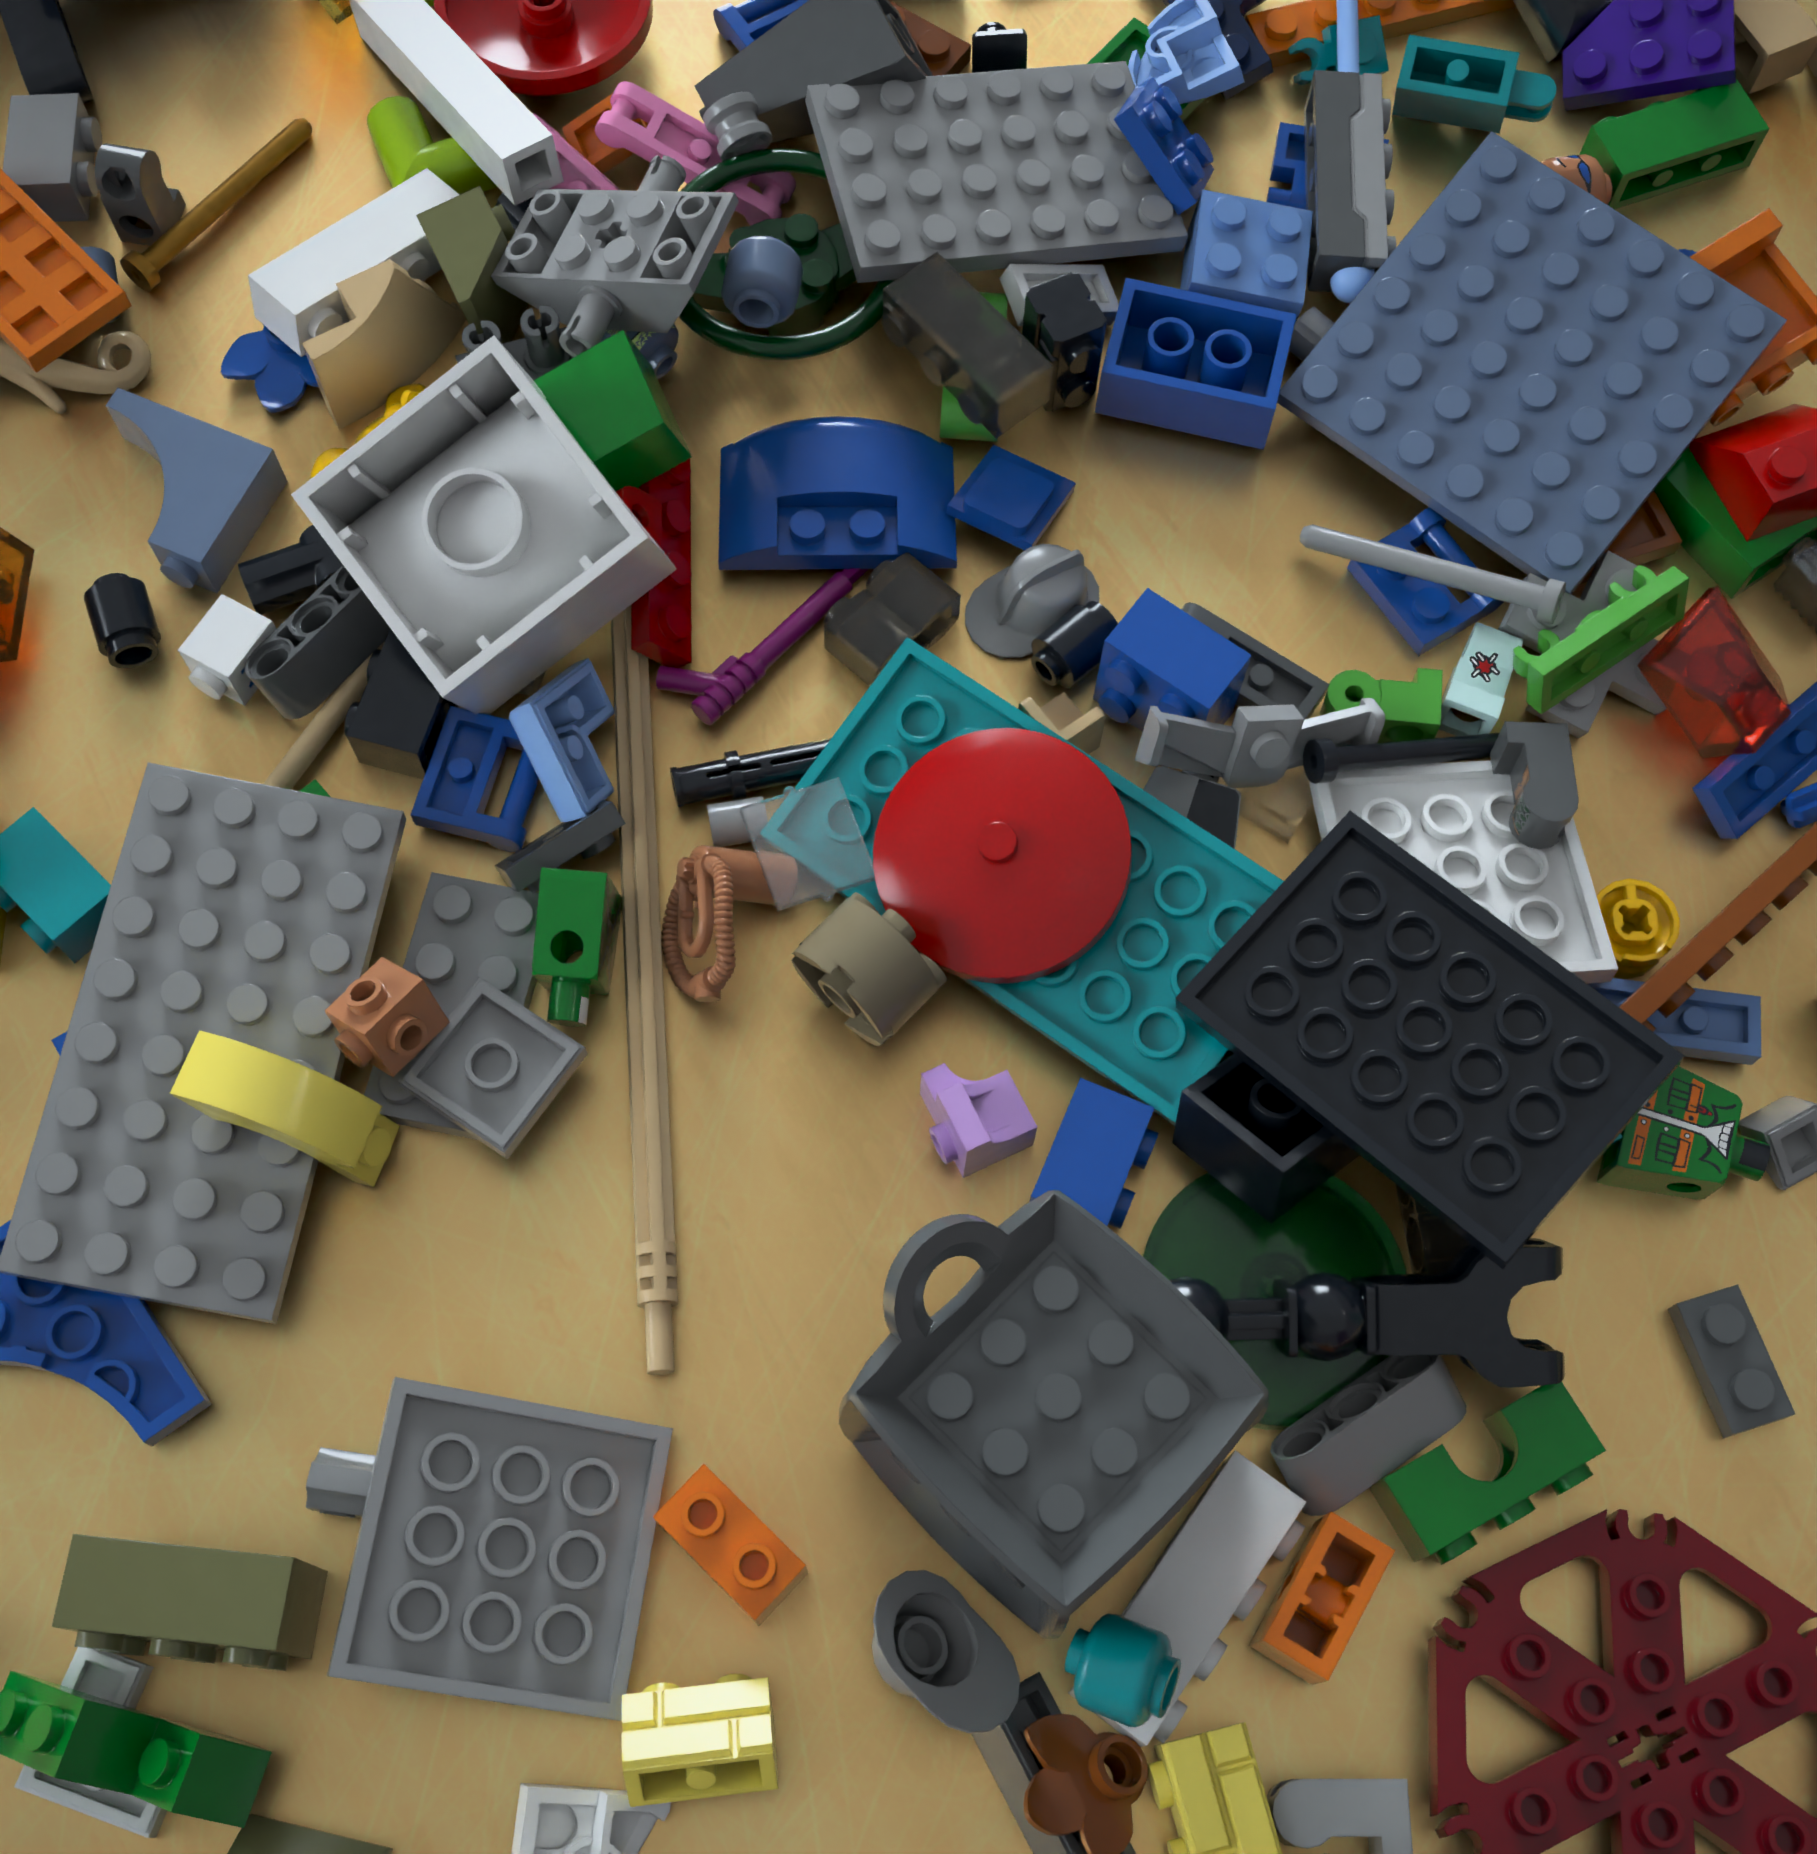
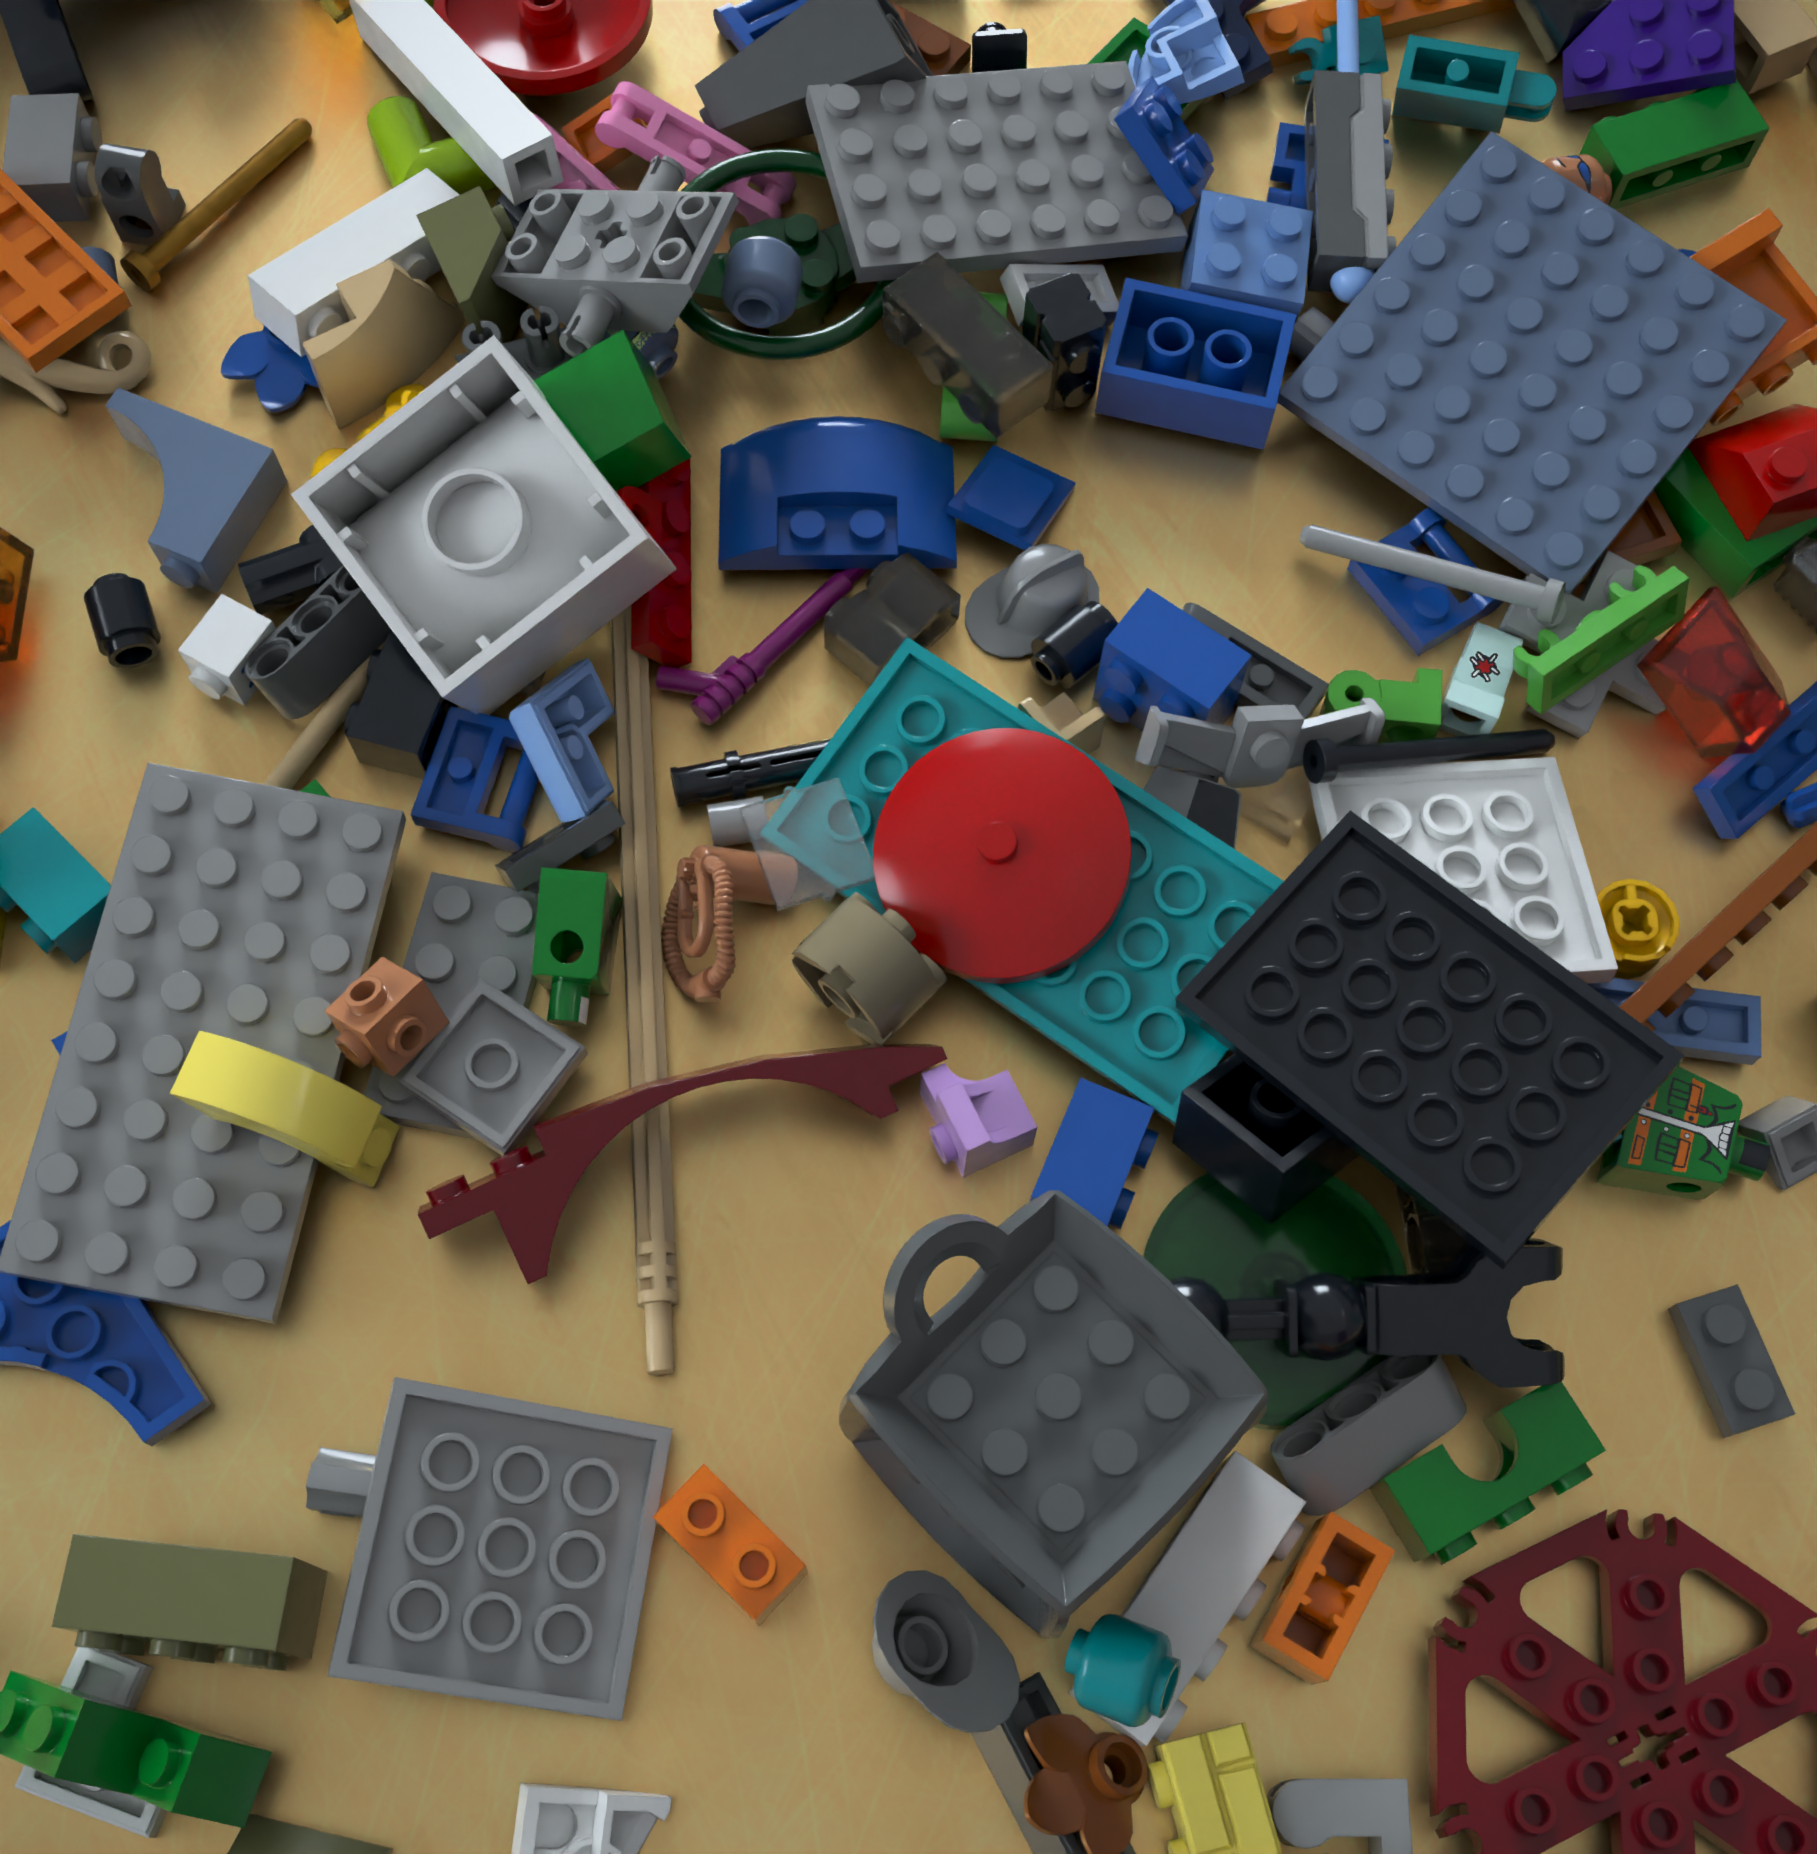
light yellow brick [622,1674,778,1807] -> none
light grey wheel [703,91,772,161] -> none
dark grey leg [1490,721,1579,849] -> none
none -> dark red slope [418,1044,948,1284]

